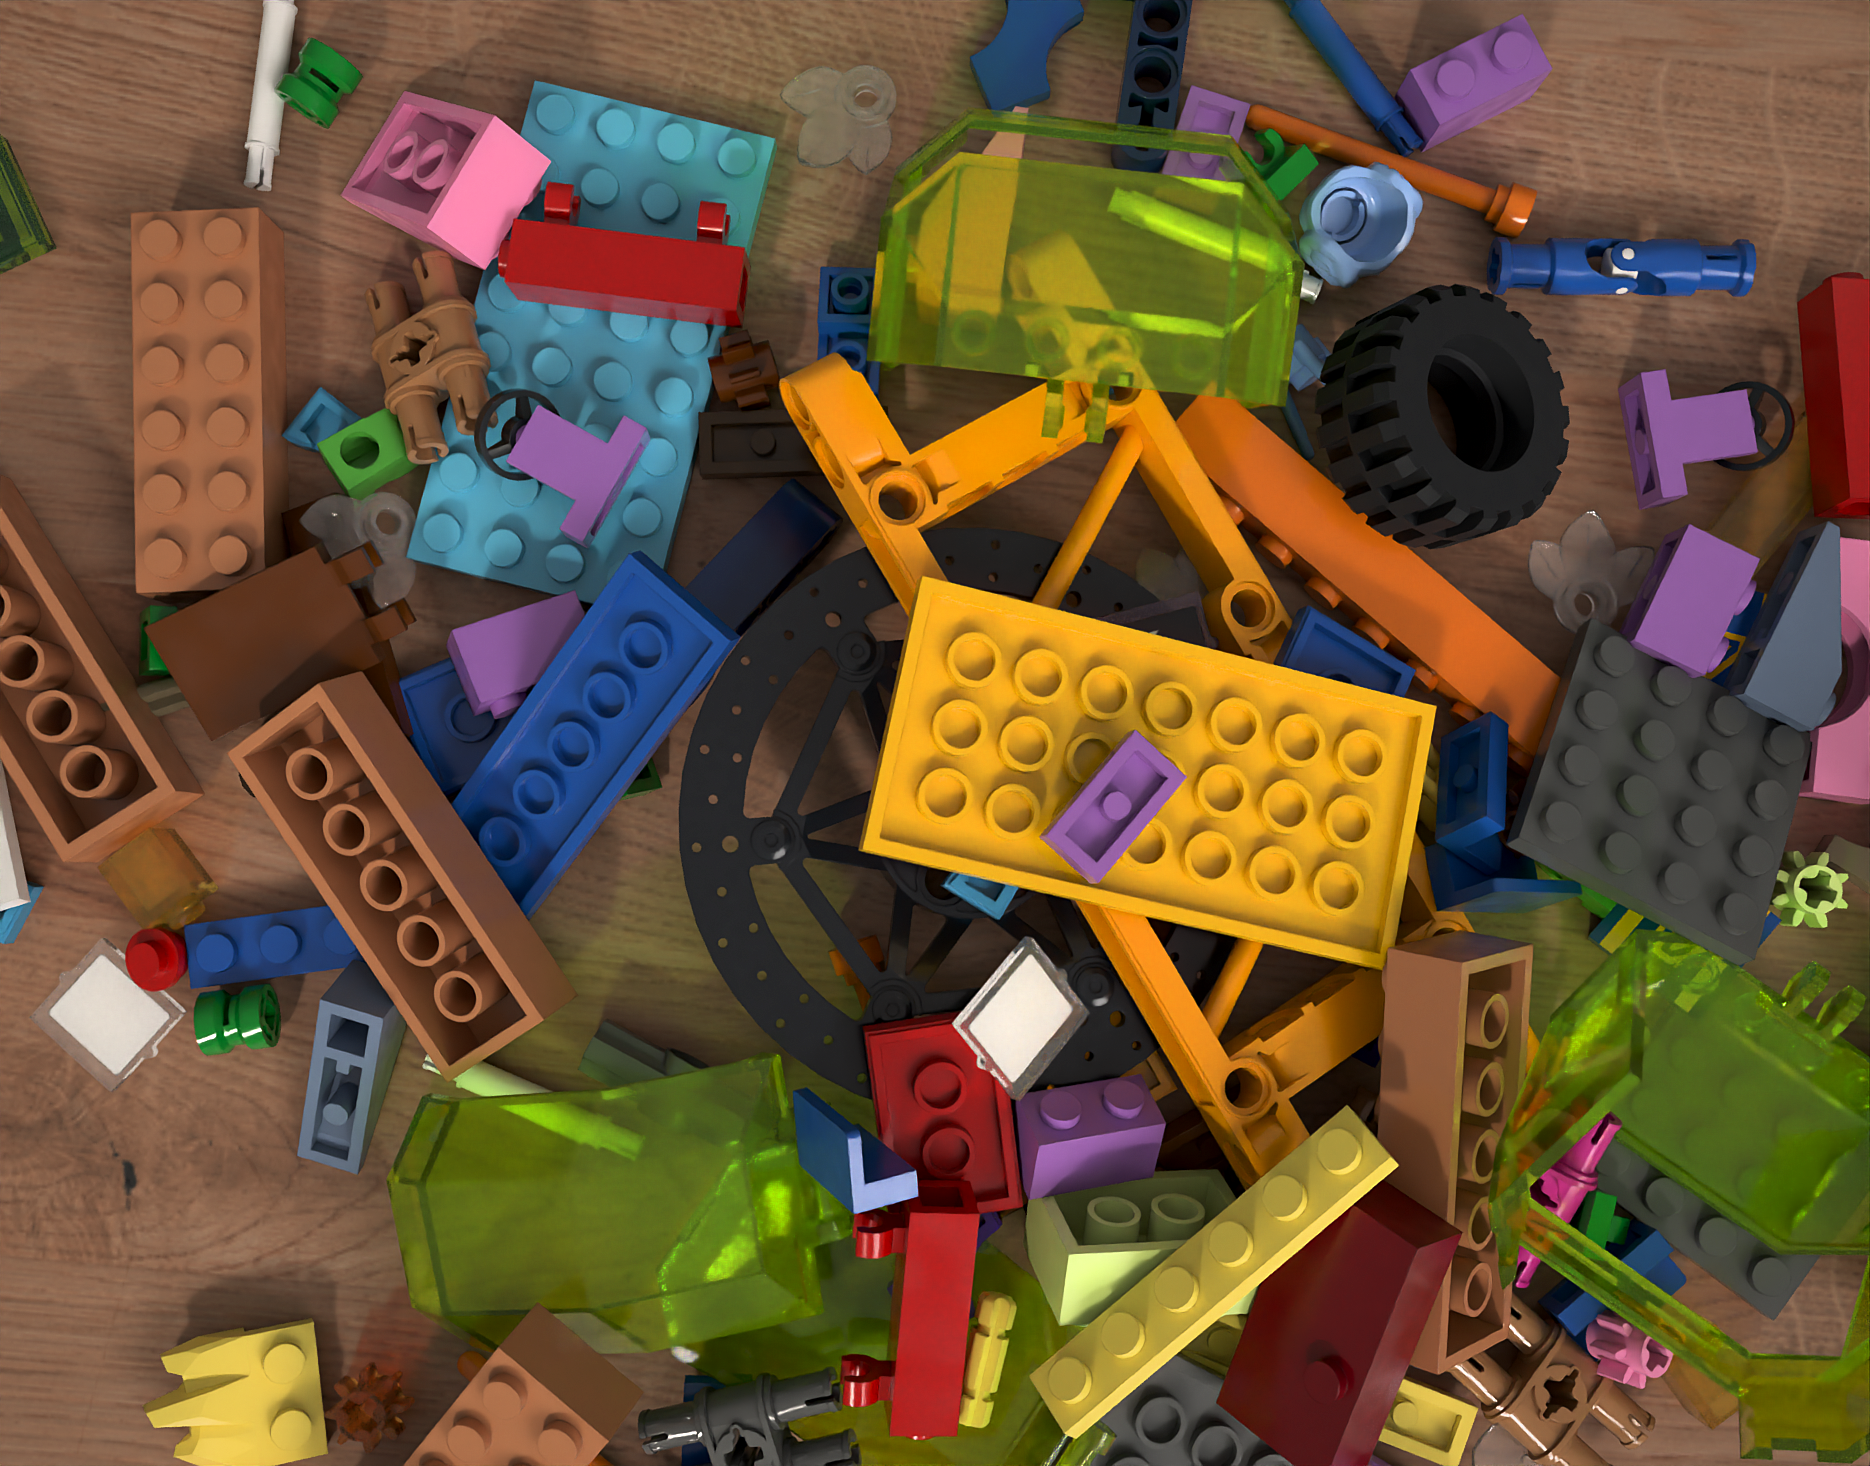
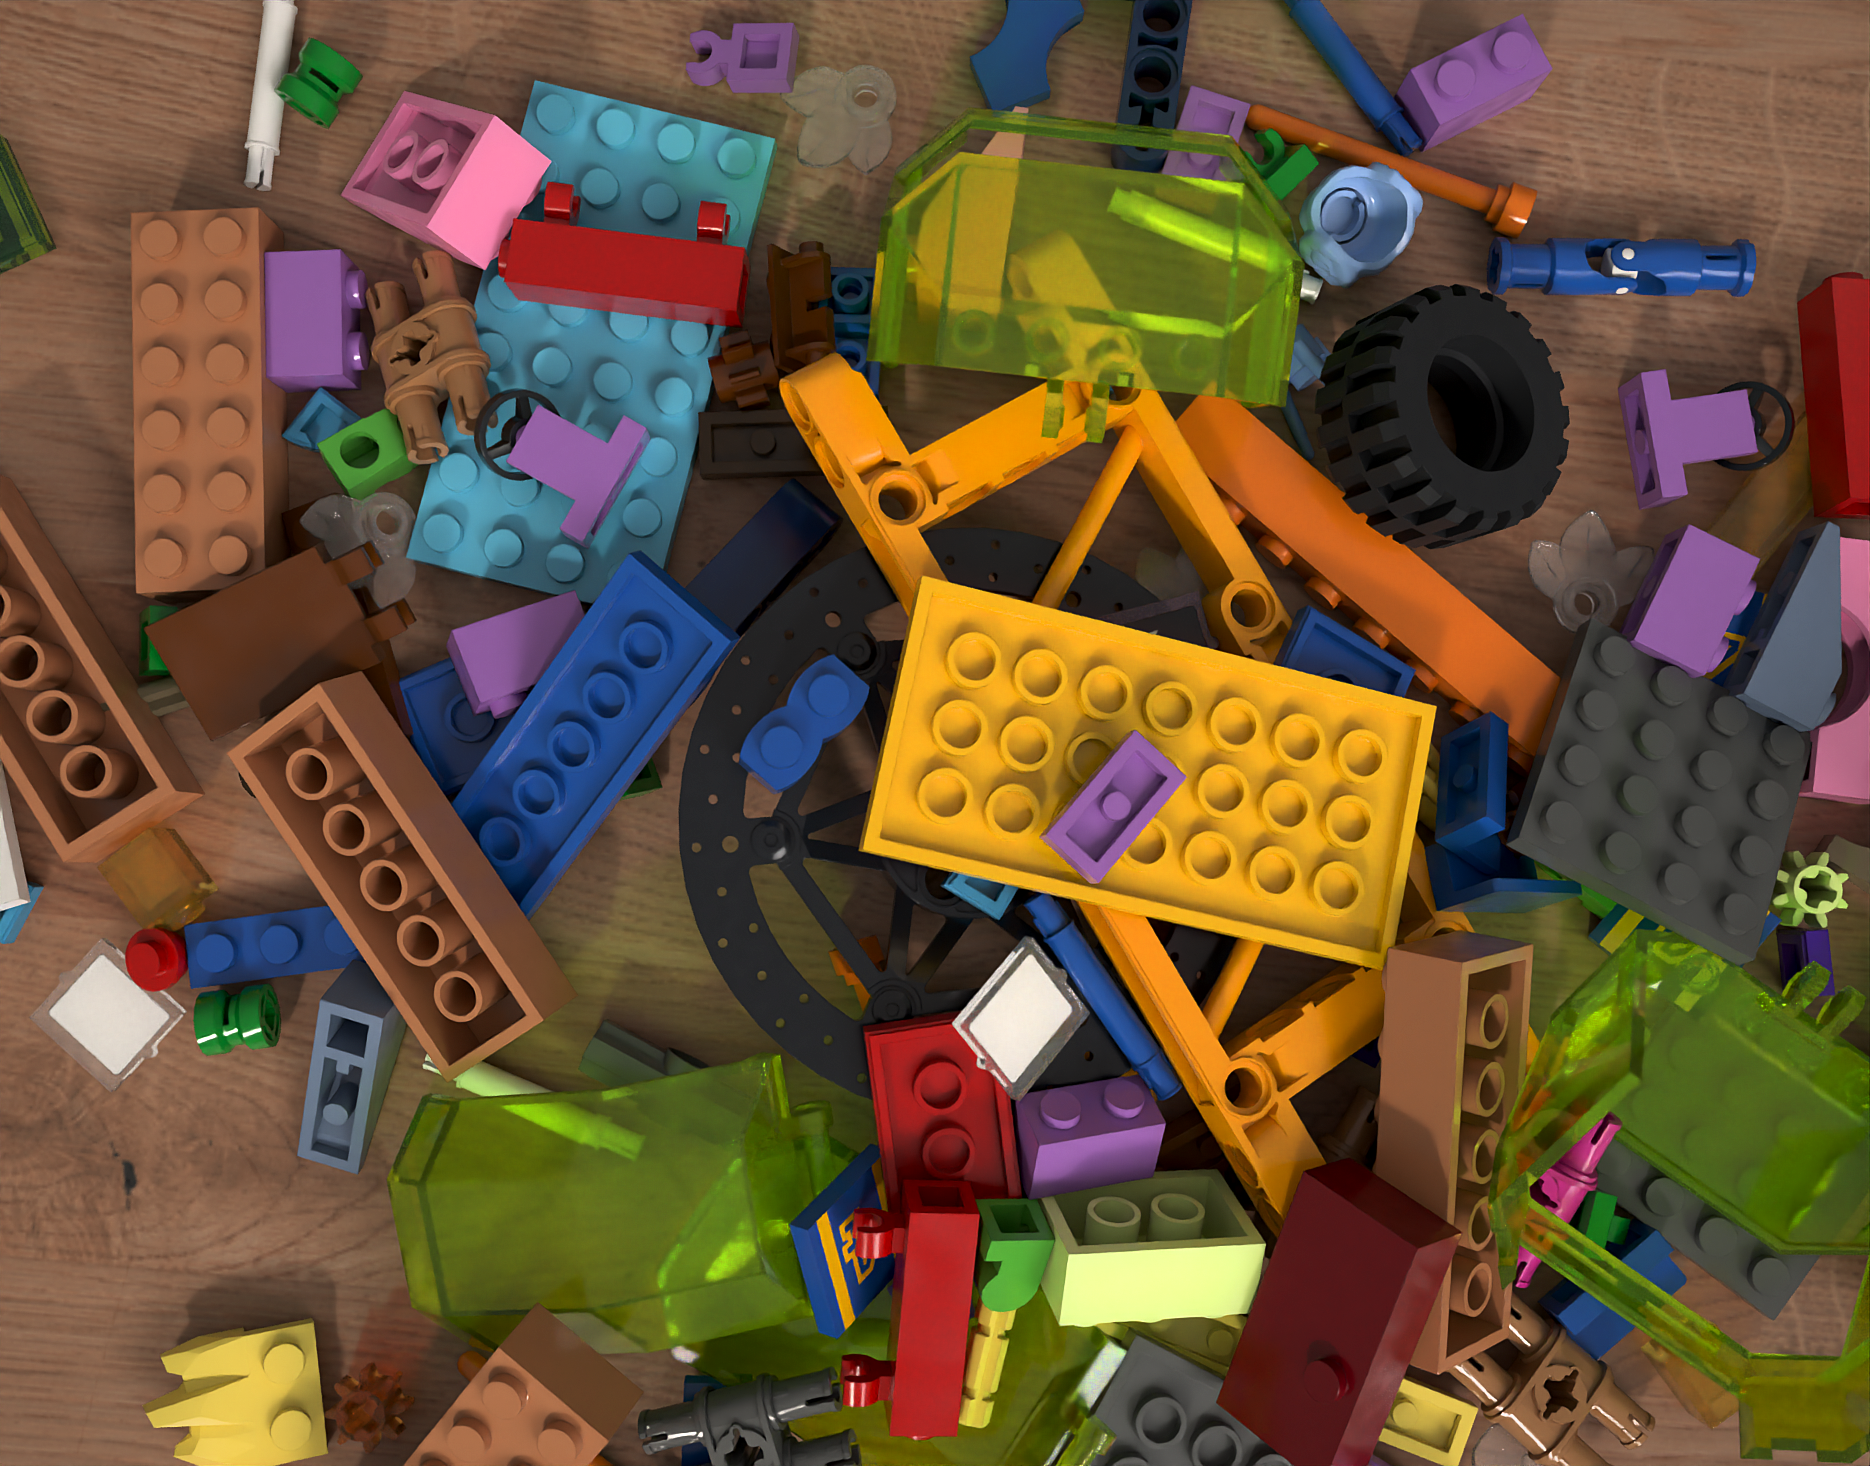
blue panel [793,1087,918,1214] -> none
light yellow plate [1029,1105,1399,1439] -> none
bright pink gear [1586,1299,1674,1389] -> none
none -> medium lavender brick [264,249,370,393]
none -> medium lavender plate [686,23,799,93]
none -> blue brick [739,654,870,795]
none -> reddish brown hinge [766,241,837,373]
none -> blue tile [789,1143,896,1339]
none -> bright green leg [973,1199,1055,1312]
none -> blue piece [1023,892,1182,1101]
none -> dark purple tile [1776,928,1835,997]

